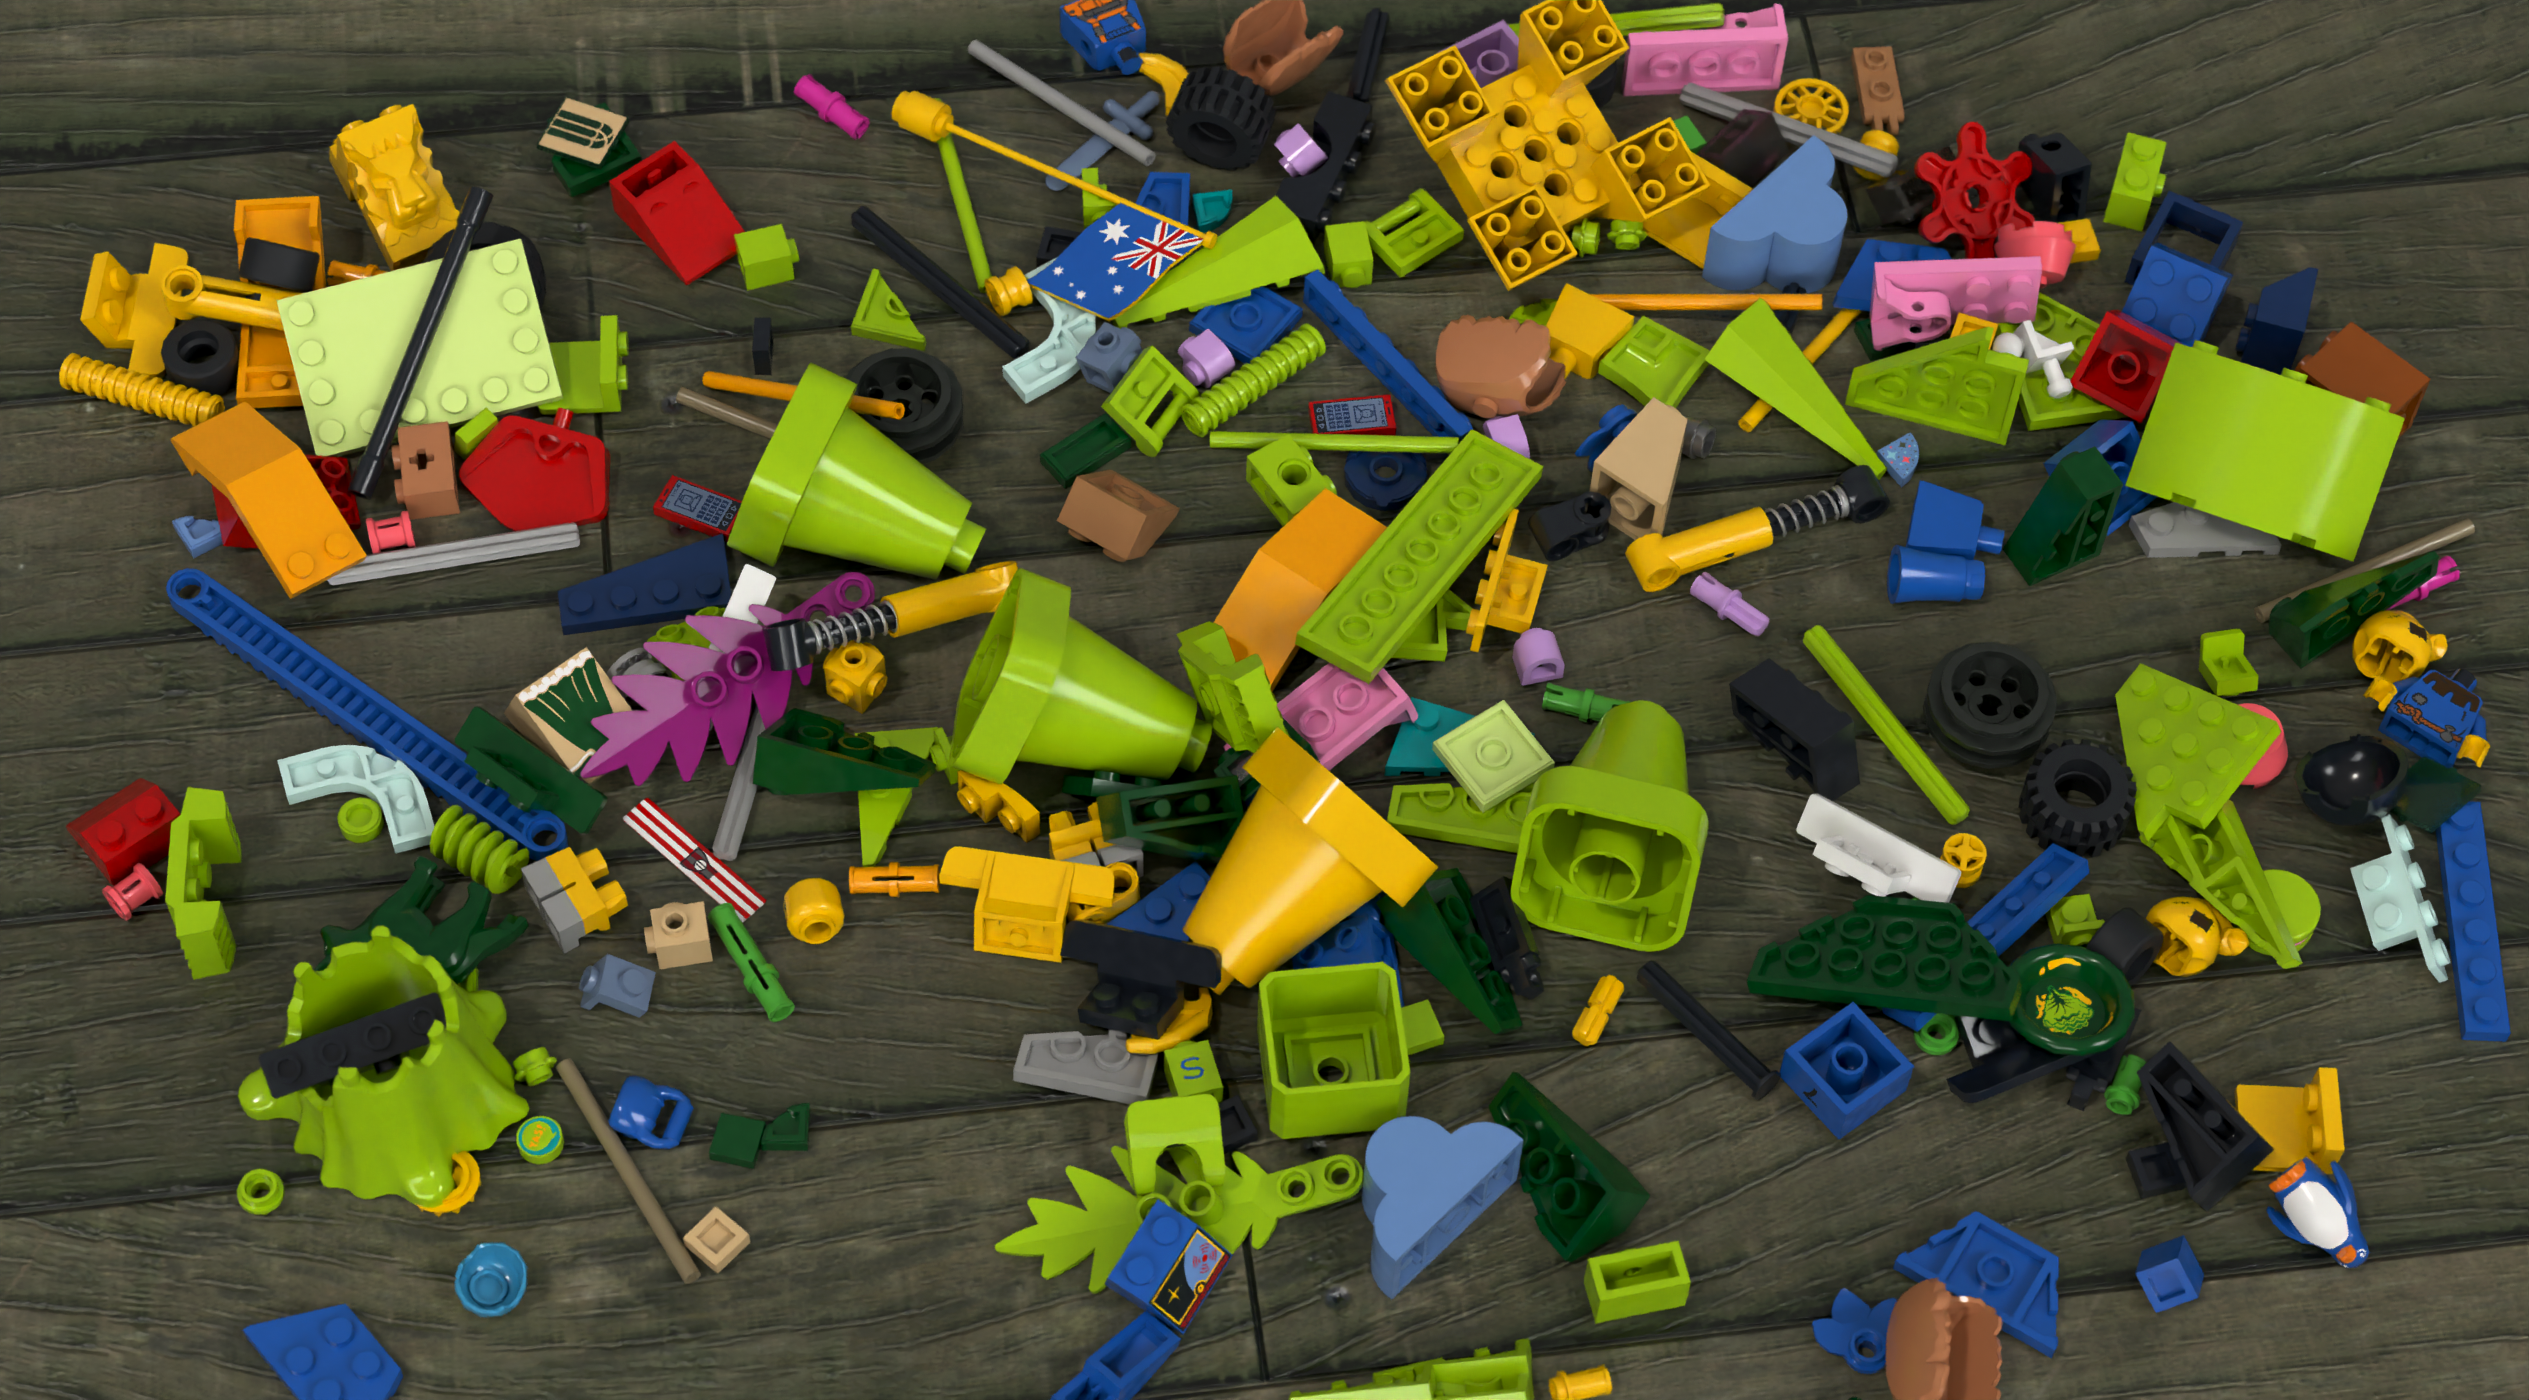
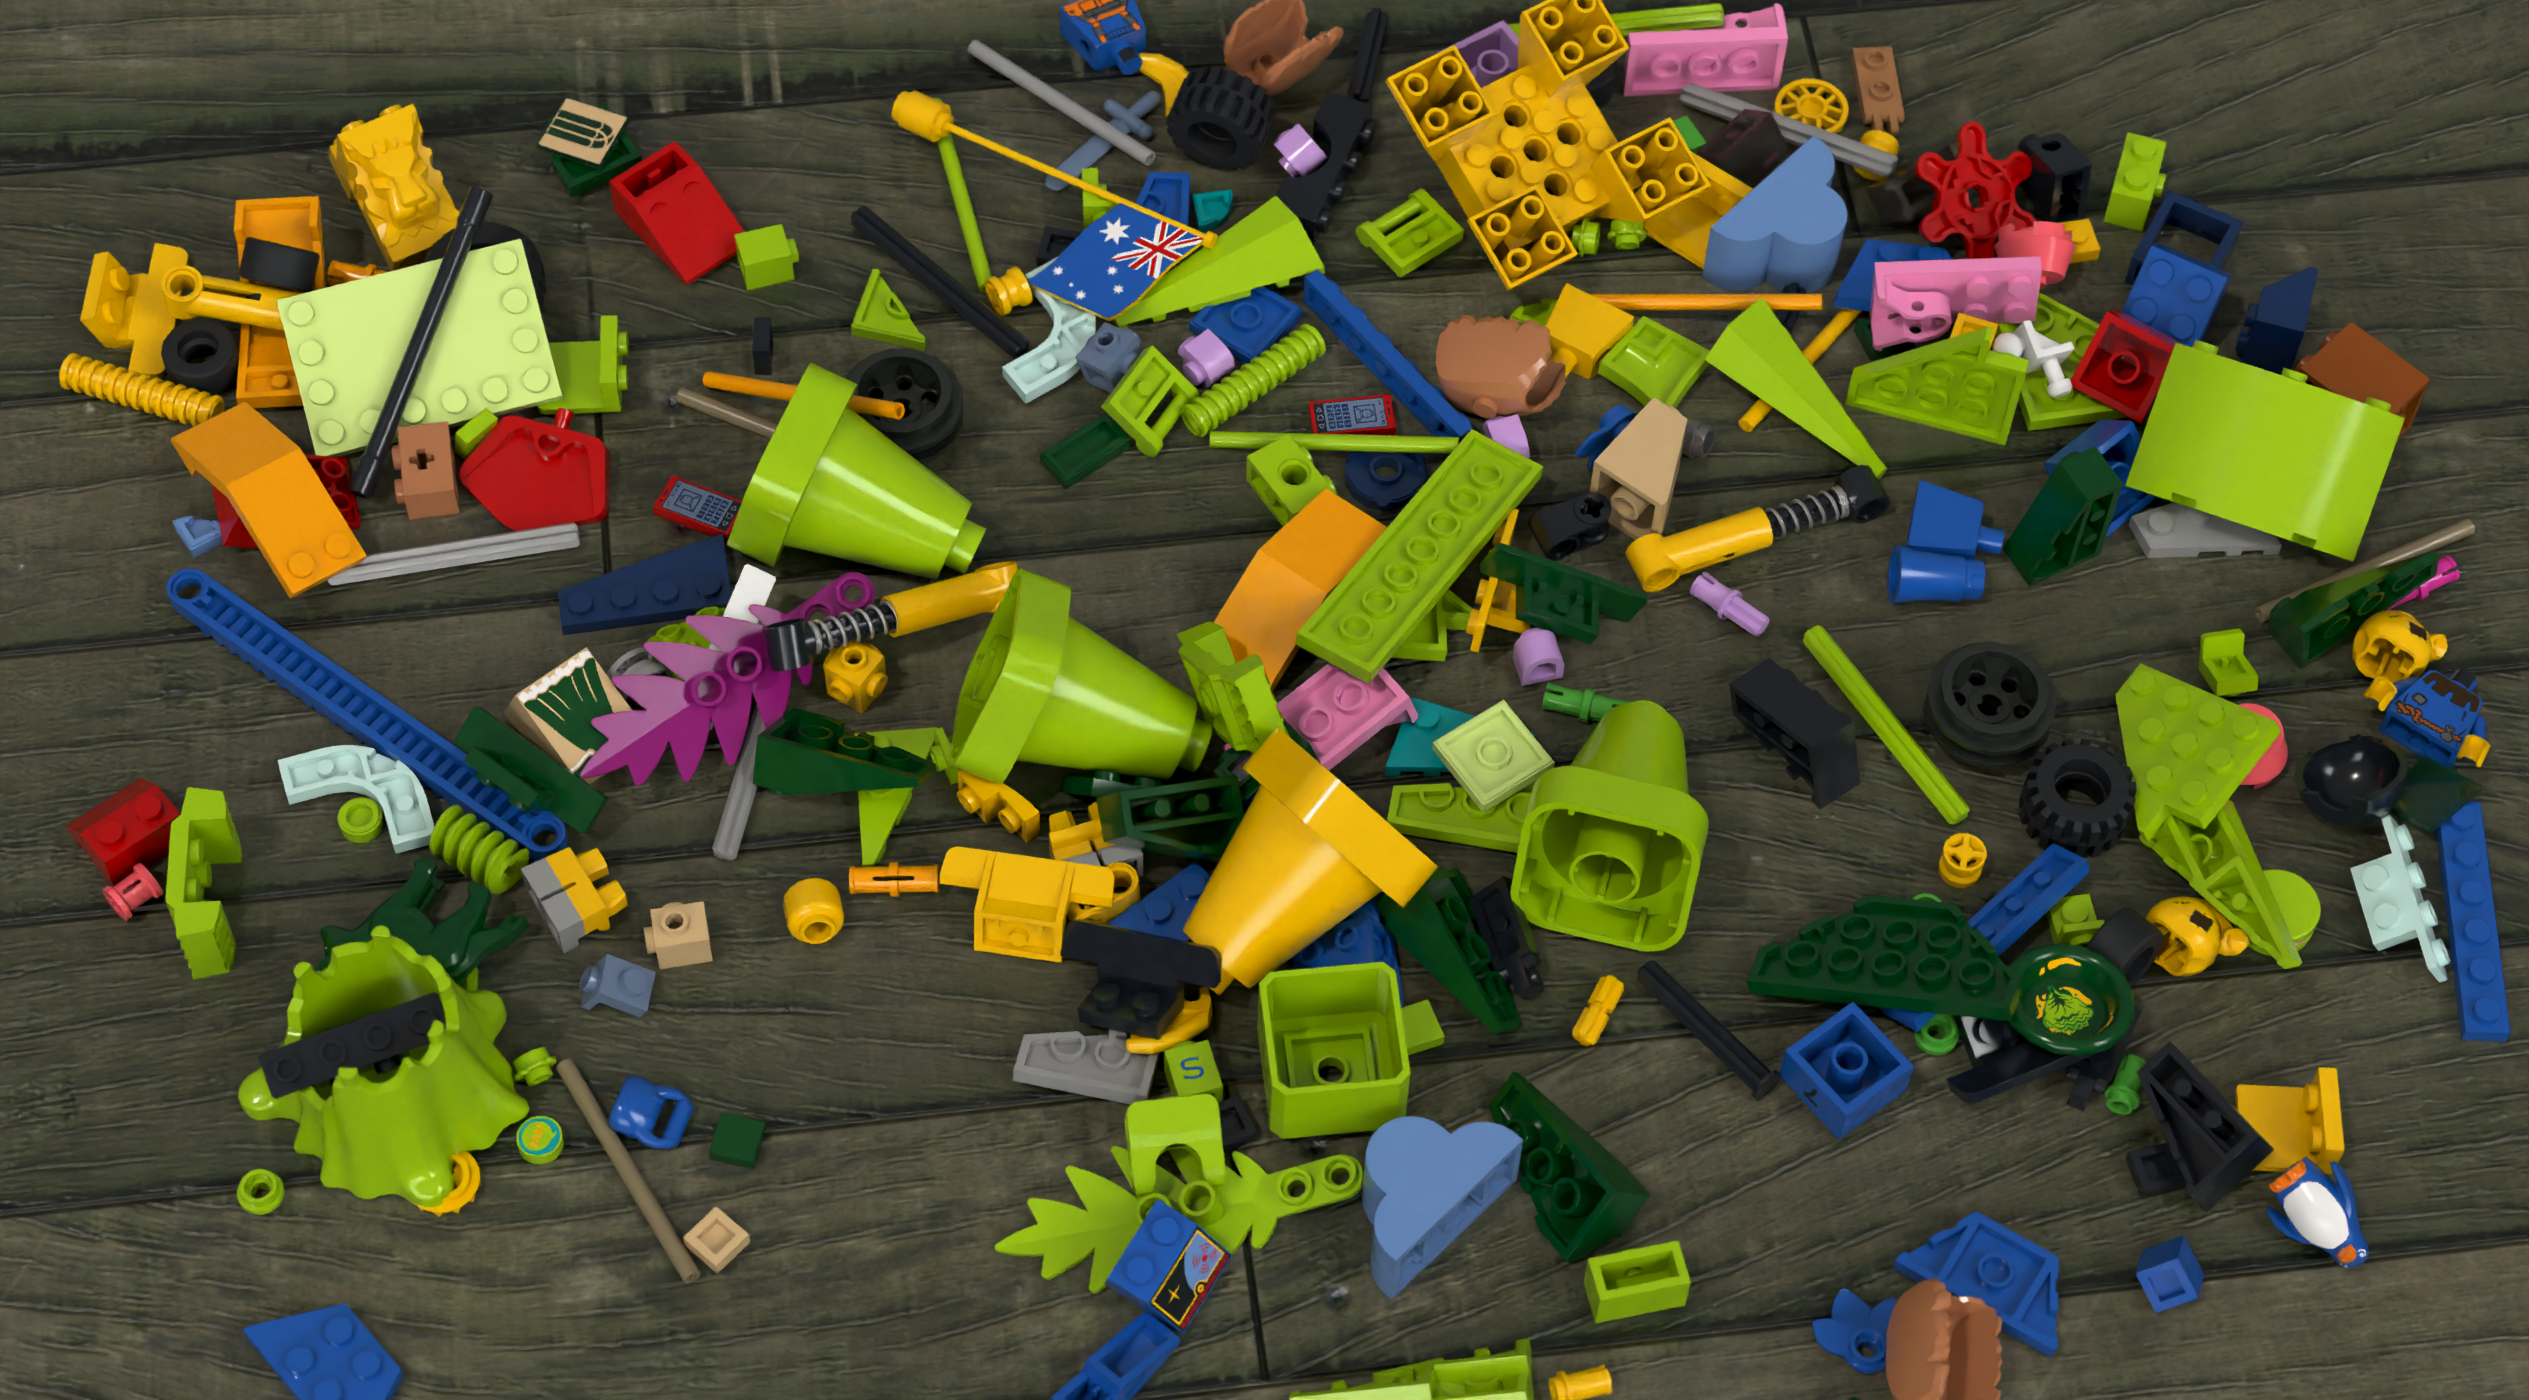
coral bush [366,510,416,554] -> none
dark azure hair [455,1242,527,1317] -> none
sticker [623,798,766,922] -> none
bright green pin [707,903,795,1022] -> none
dark green tile [761,1103,810,1151] -> none
dark pink pin [794,74,870,140] -> none
medium nougat slope [1057,470,1180,562] -> none
lime brick [1324,221,1373,288] -> none
white bracket [1796,794,1961,903] -> none
medium blue tile [1877,432,1919,487] -> none
none -> dark green bracket [1480,543,1647,644]

